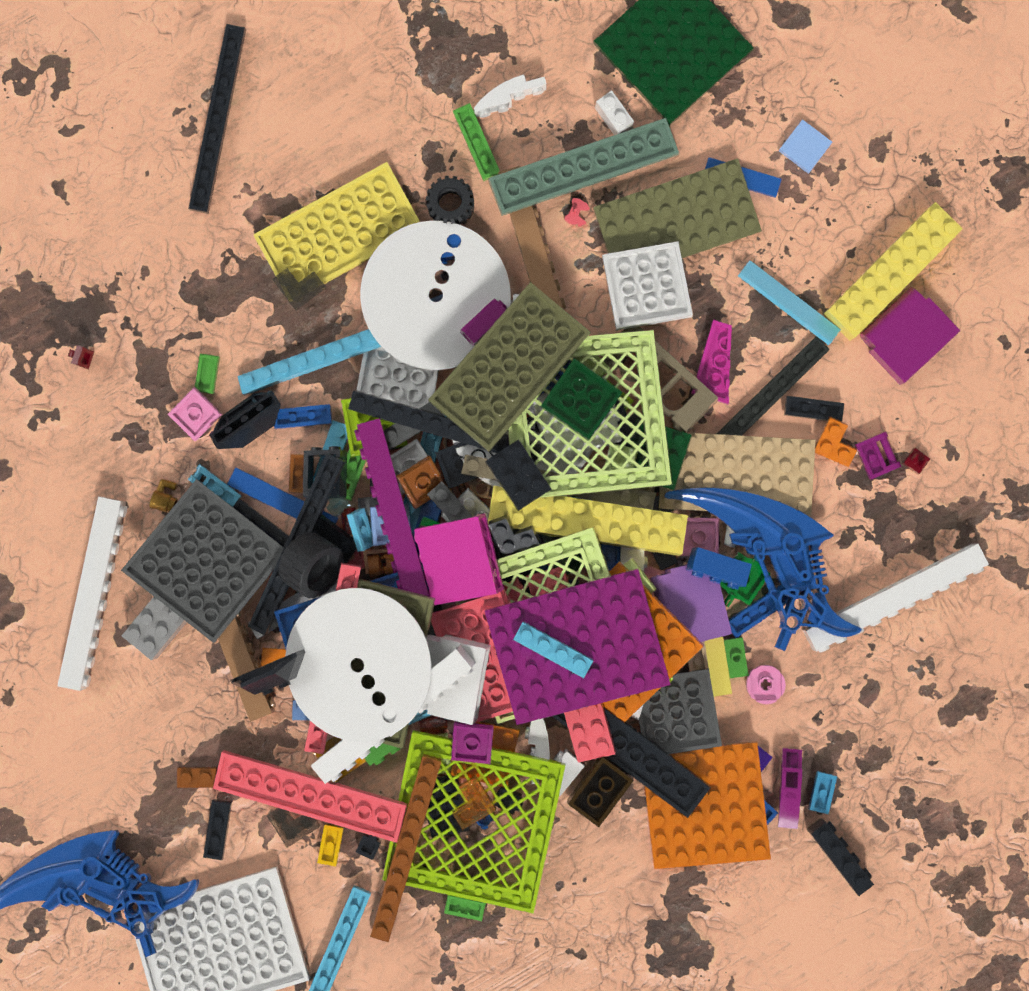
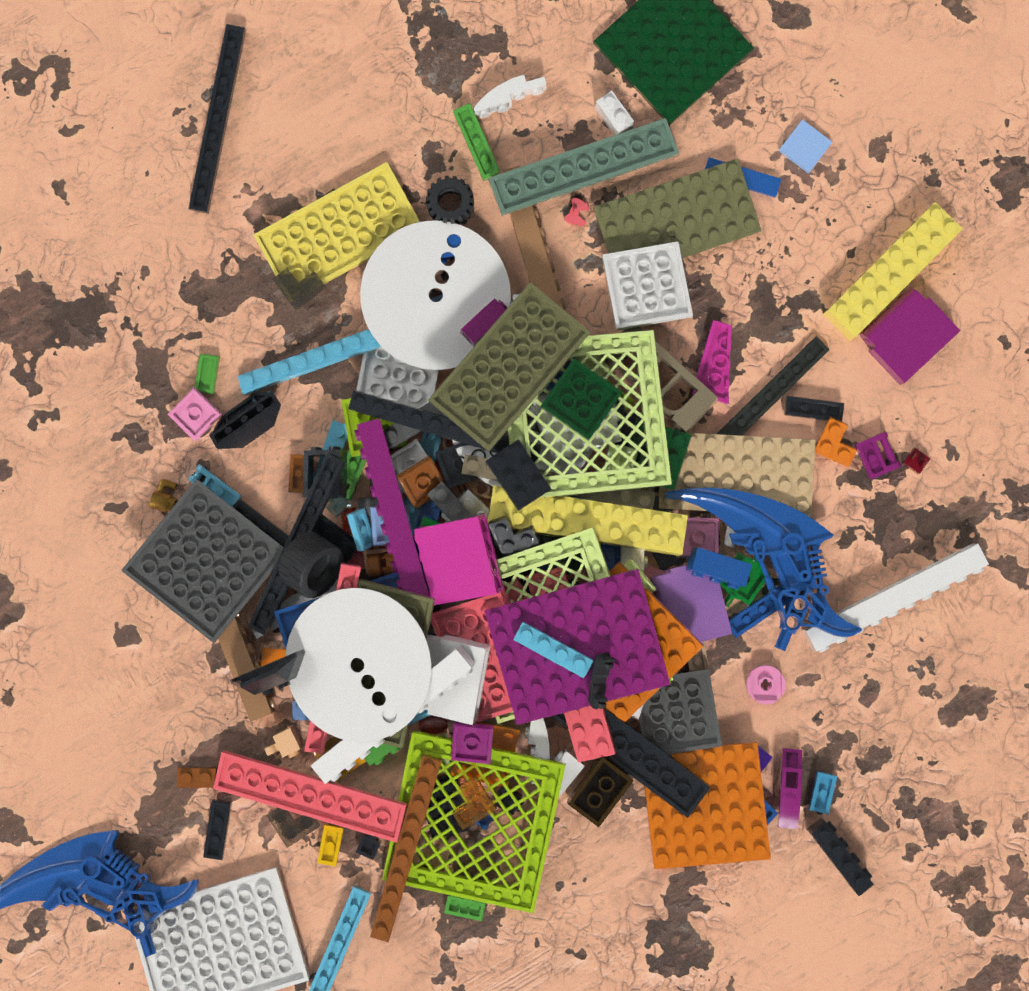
white brick [57,497,127,691] -> none
dark red tile [68,345,95,370] -> none
light grey brick [122,597,187,660] -> none
blue tile [227,467,339,524] -> none
blue plate [274,404,332,429] -> none
light yellow tile [705,636,732,697] -> none
bright green plate [724,637,749,678] -> none
medium azure tile [738,260,841,345] -> none
none -> light nougat brick [265,726,303,758]
none -> black piece [588,652,615,709]

